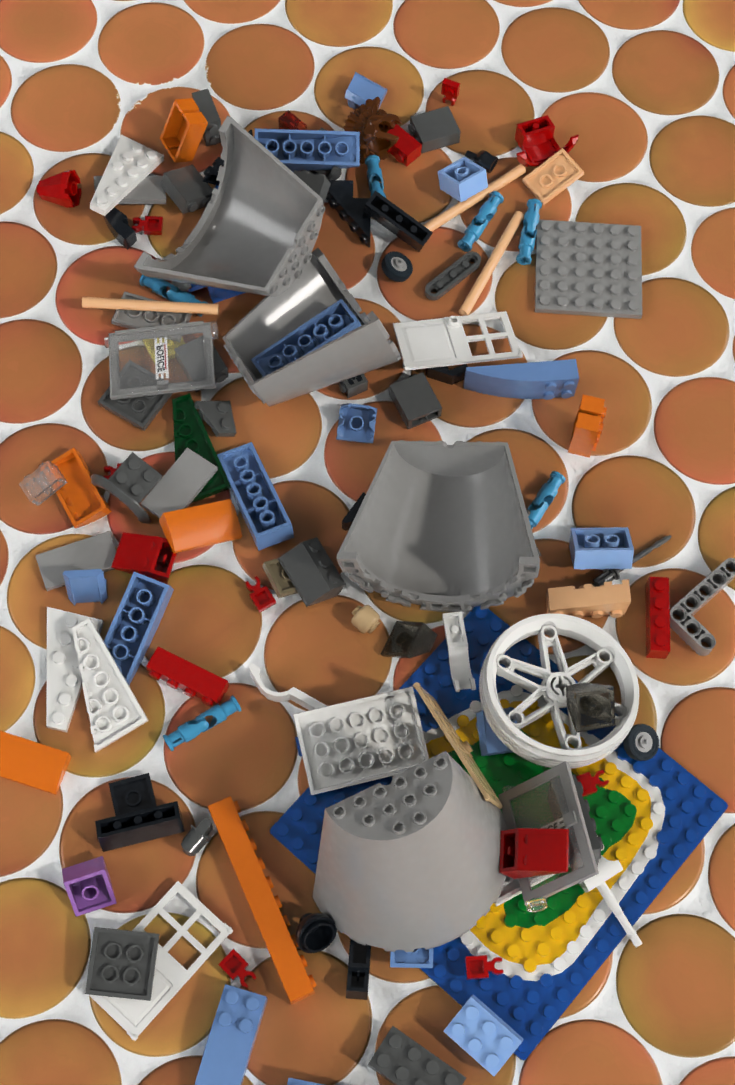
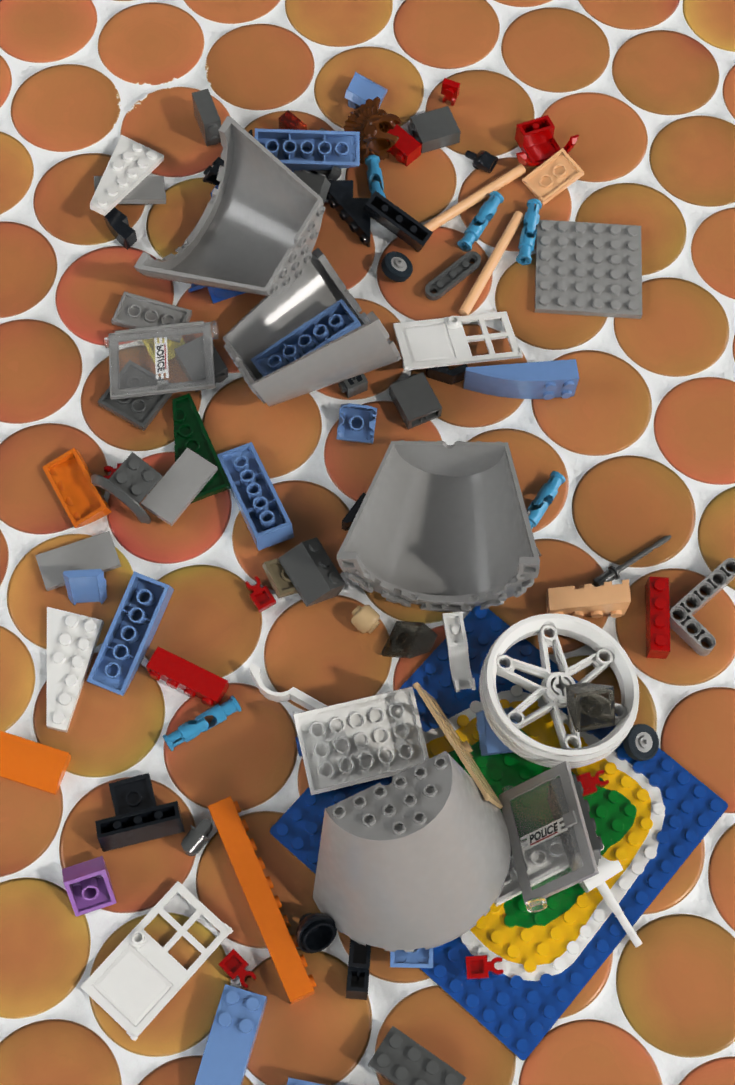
clear brick [19,461,68,506] -> none
red cone [36,170,82,208] -> none
white wing [72,618,149,752] -> none
light nougat piece [82,297,219,315] -> none
dark grey plate [85,927,160,1001] -> none
red slope [111,532,177,584] -> none
red plate [132,216,163,235] -> none
dark azure piece [139,275,207,317] -> none
orange slope [159,499,242,553] -> none
orange piece [160,98,208,163] -> none
dark grey brick [161,165,213,214] -> none
dark grey wing [194,401,236,437] -> none
light blue brick [437,157,488,202] -> none
light blue brick [443,994,523,1076] -> none
red slope [499,828,569,879] -> none
orange piece [568,394,607,458] -> none
light blue brick [569,527,634,570] -> none

